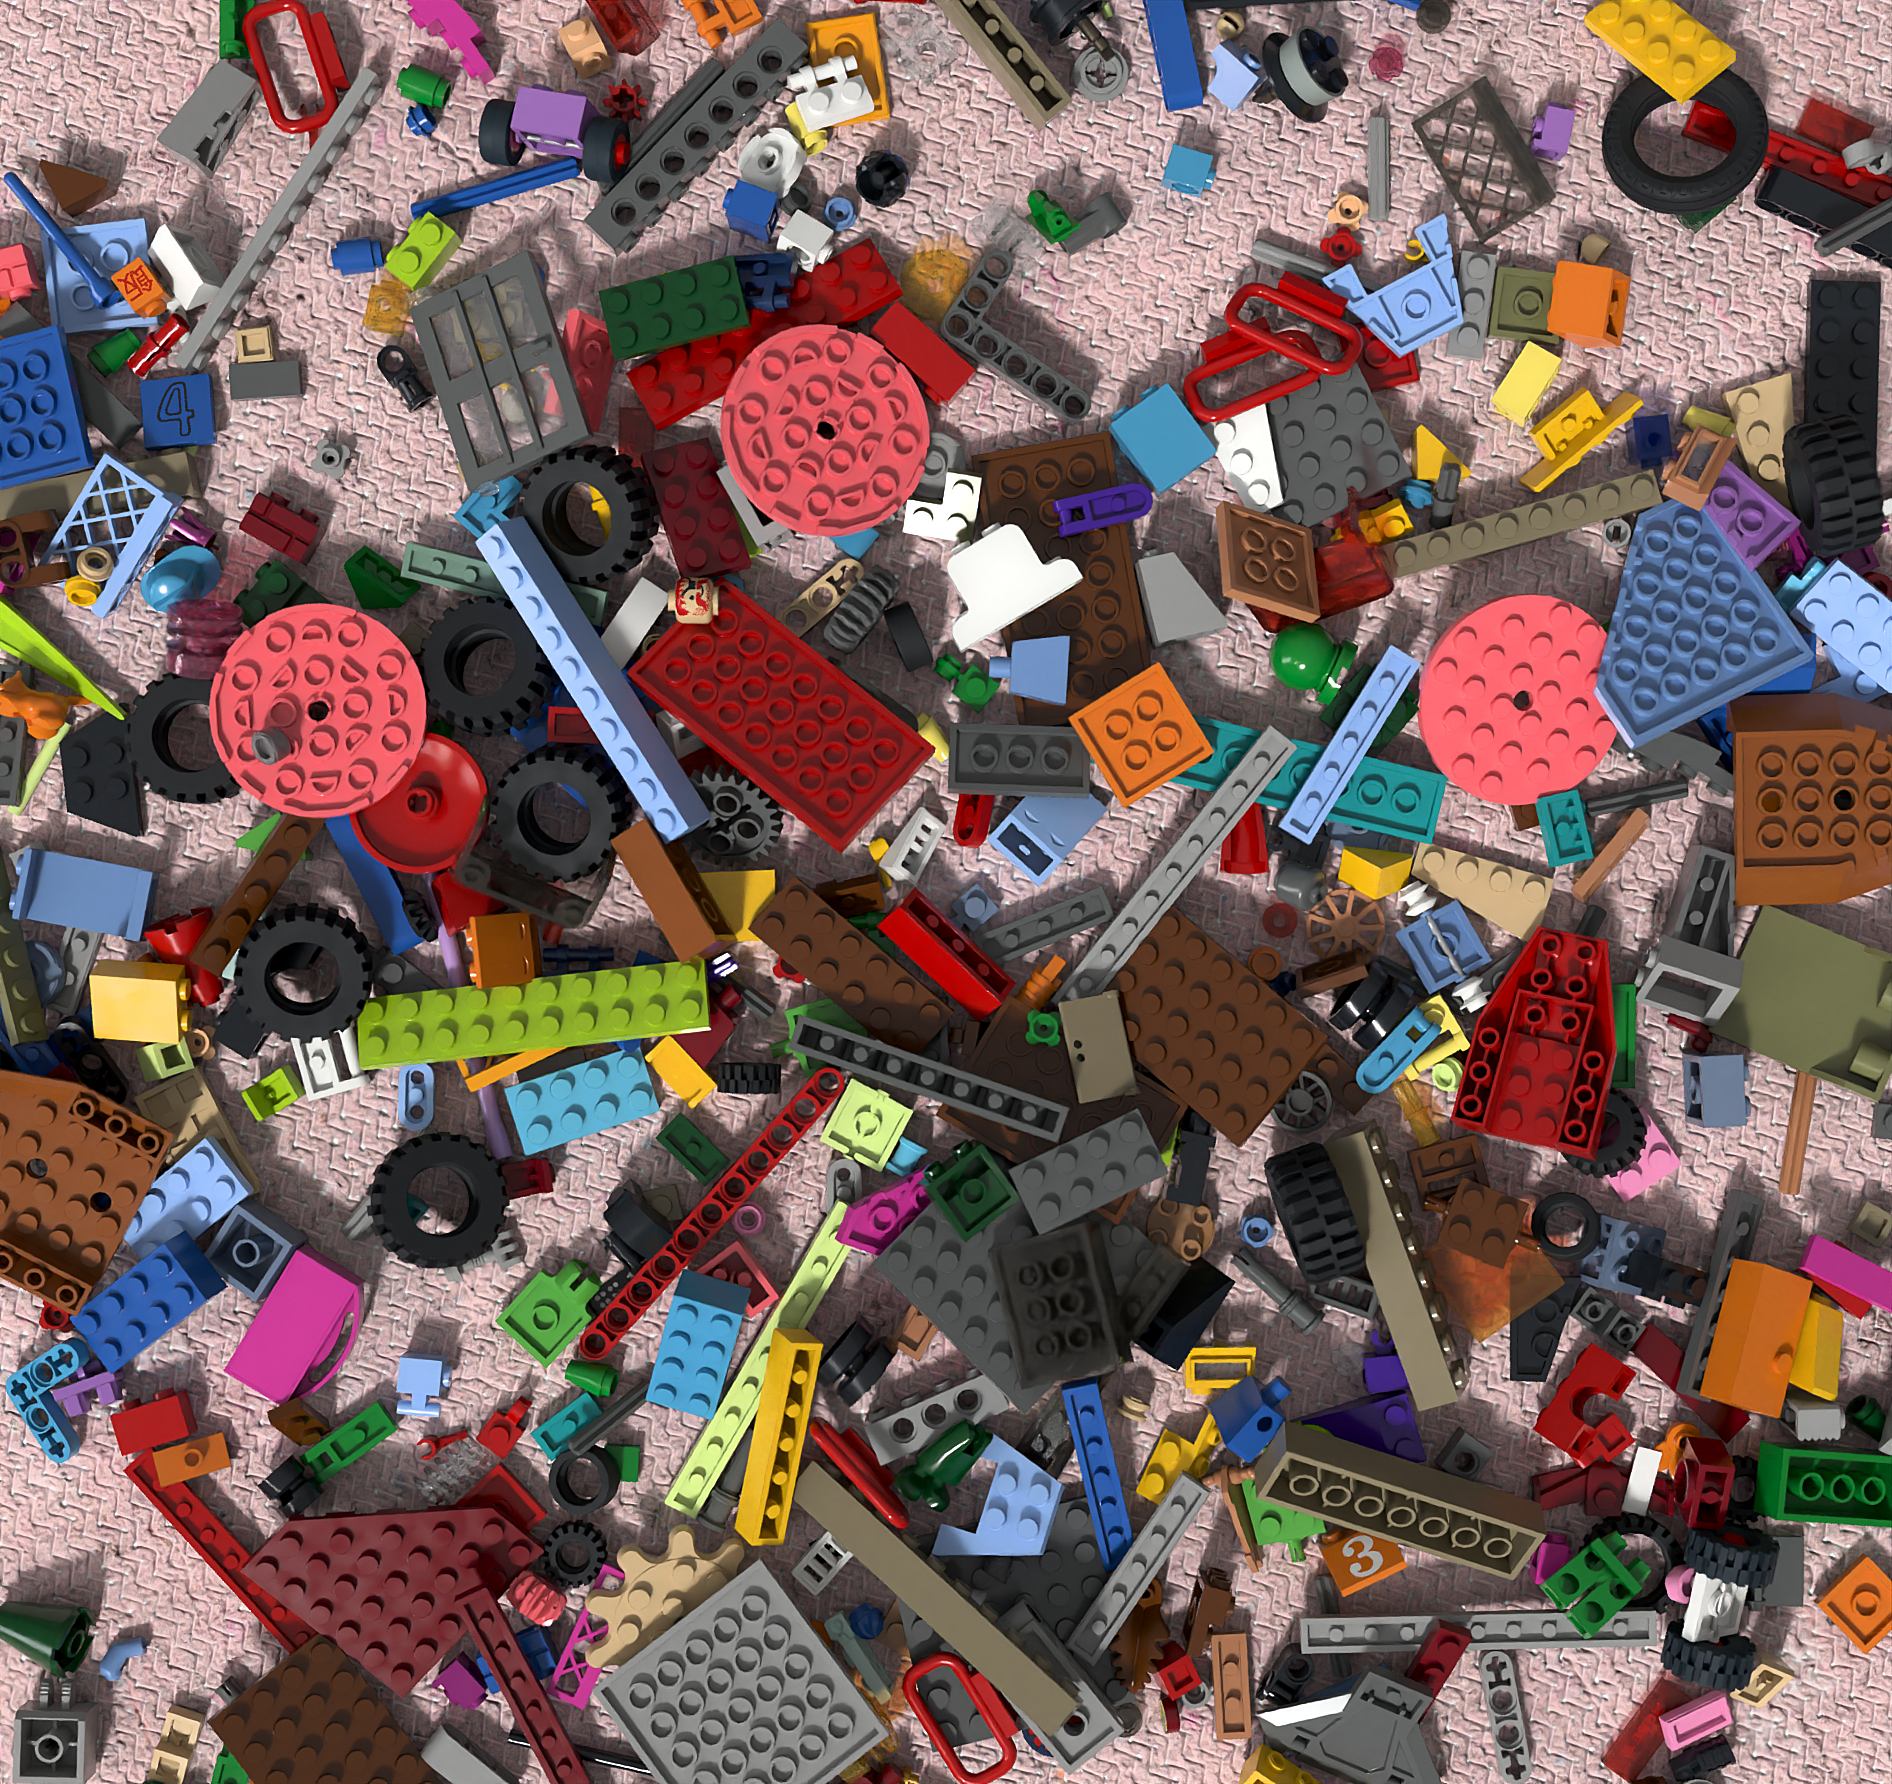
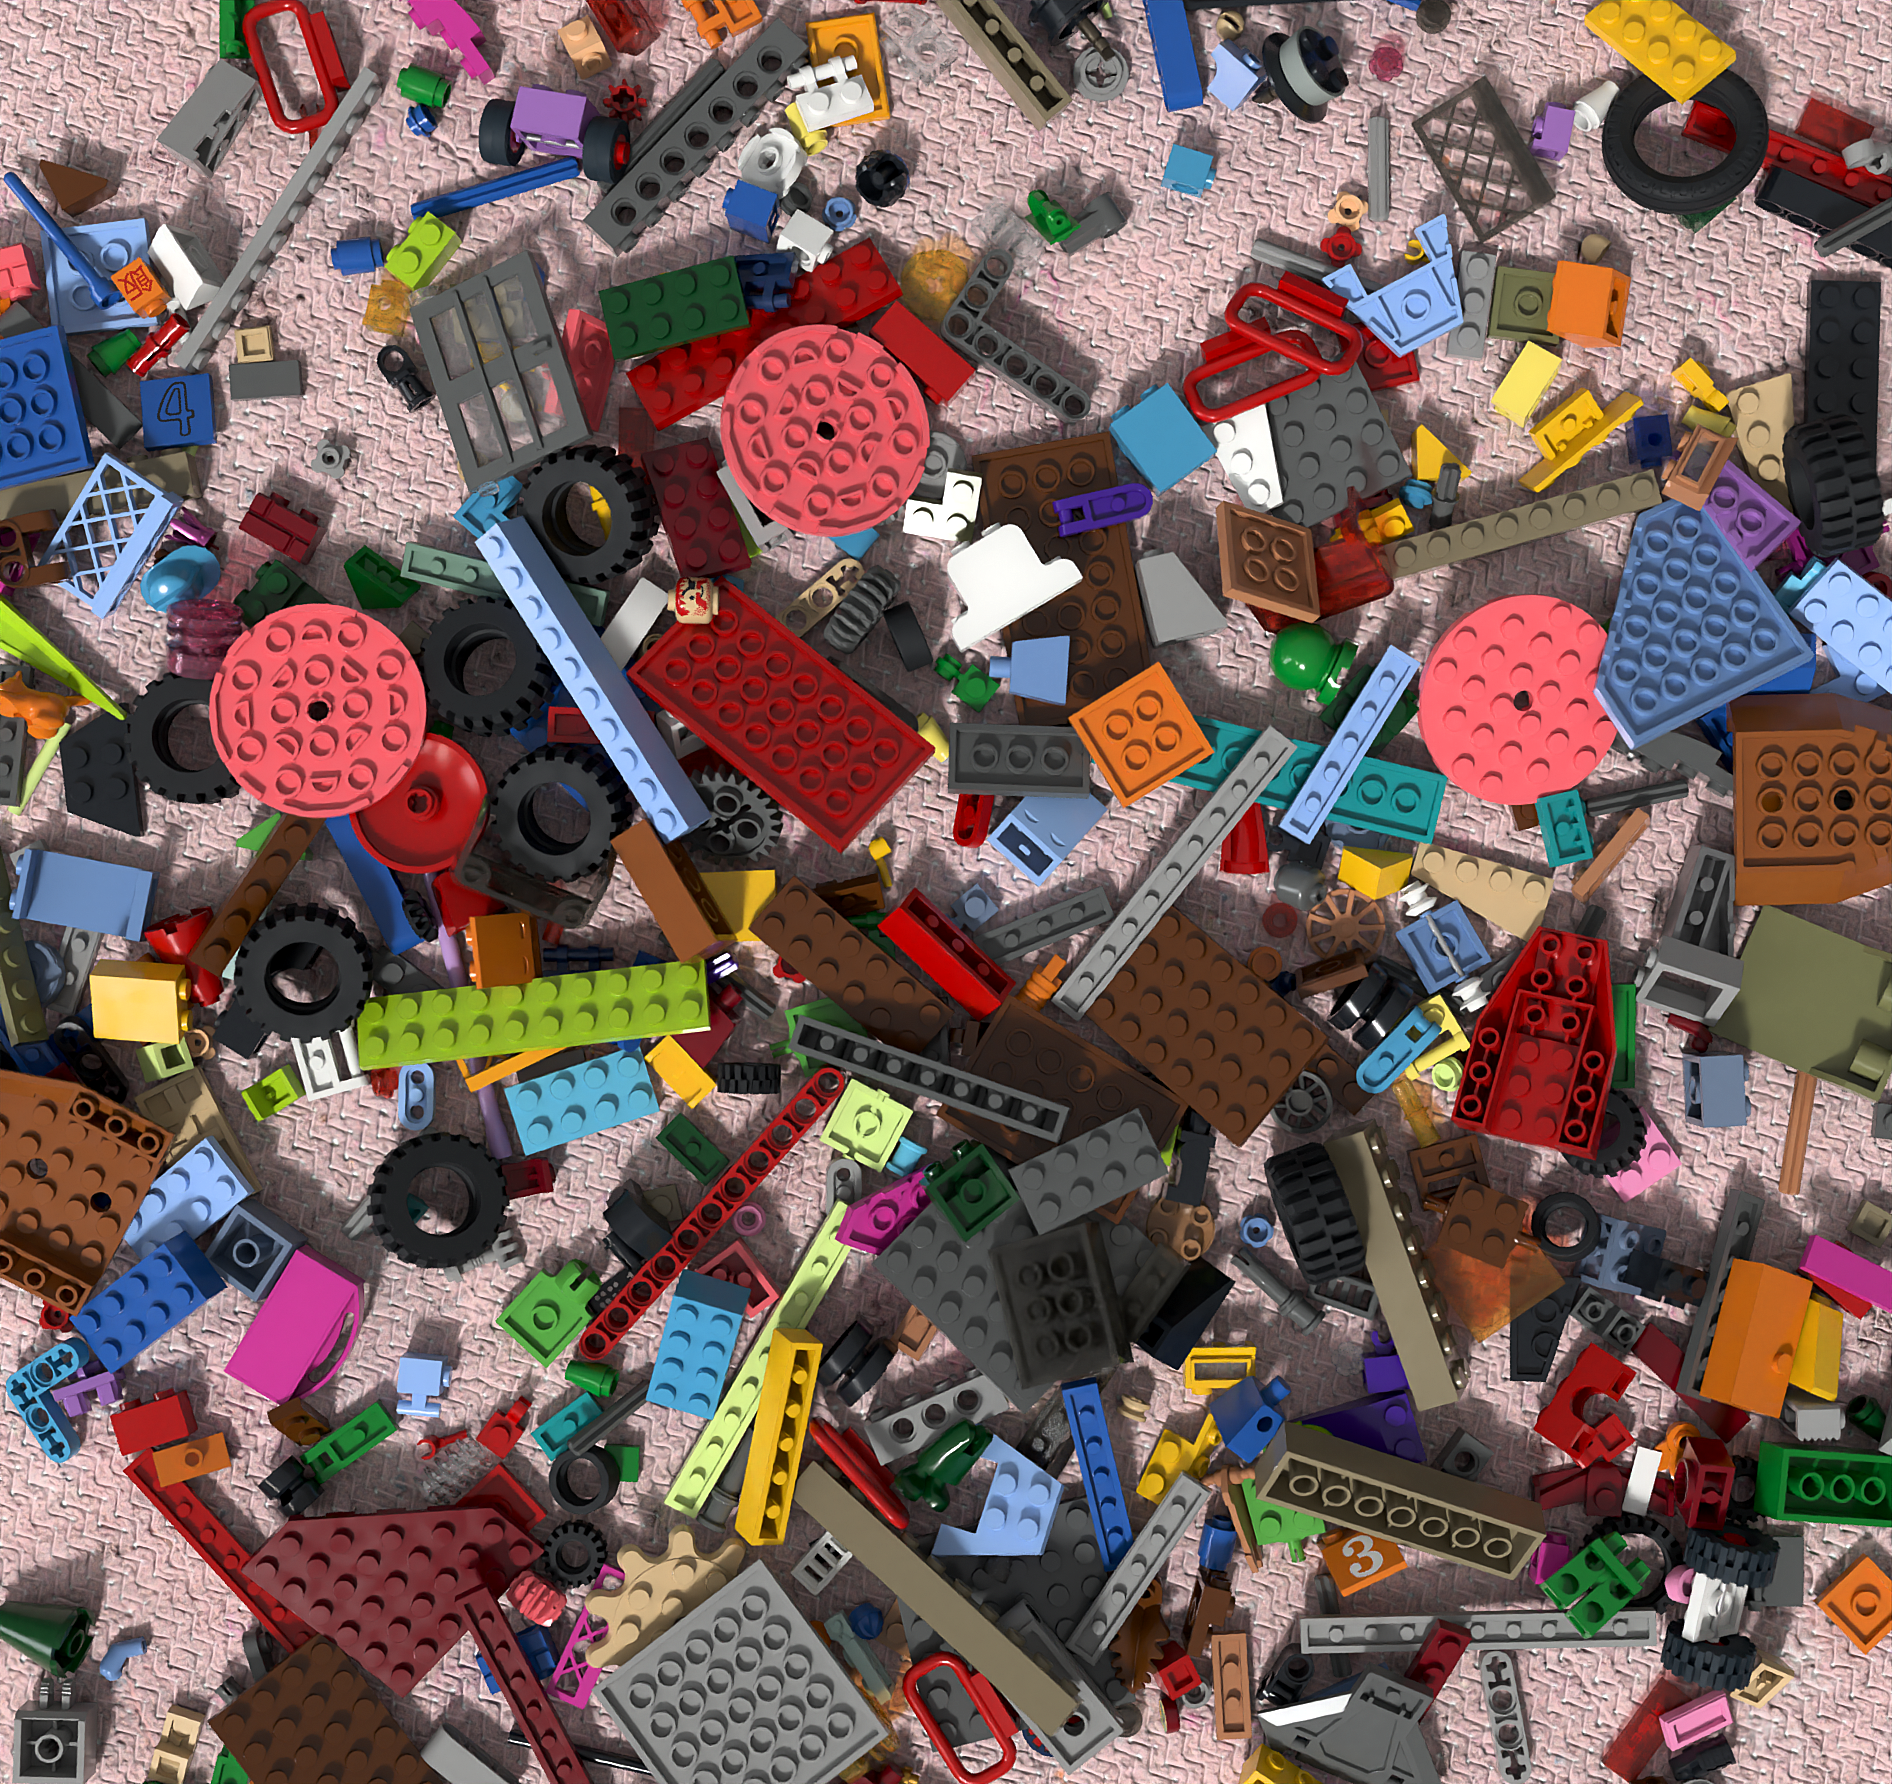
yellow plate [64,574,101,606] -> none
tan plate [77,547,114,582] -> none
flat silver tile [251,726,291,765] -> none
magenta brick [431,1651,488,1711] -> none
white slope [878,807,947,885] -> none
green plate [1025,1010,1062,1047] -> none
dark tan door [1058,990,1141,1104] -> none
light grey hinge [1602,519,1631,549] -> none
none -> dark grey plate [242,1627,275,1682]
none -> clear red plate [371,1068,399,1099]
none -> blue brick [1197,1515,1237,1571]
none -> white cone [1572,81,1621,132]
none -> yellow plate [1671,357,1729,413]

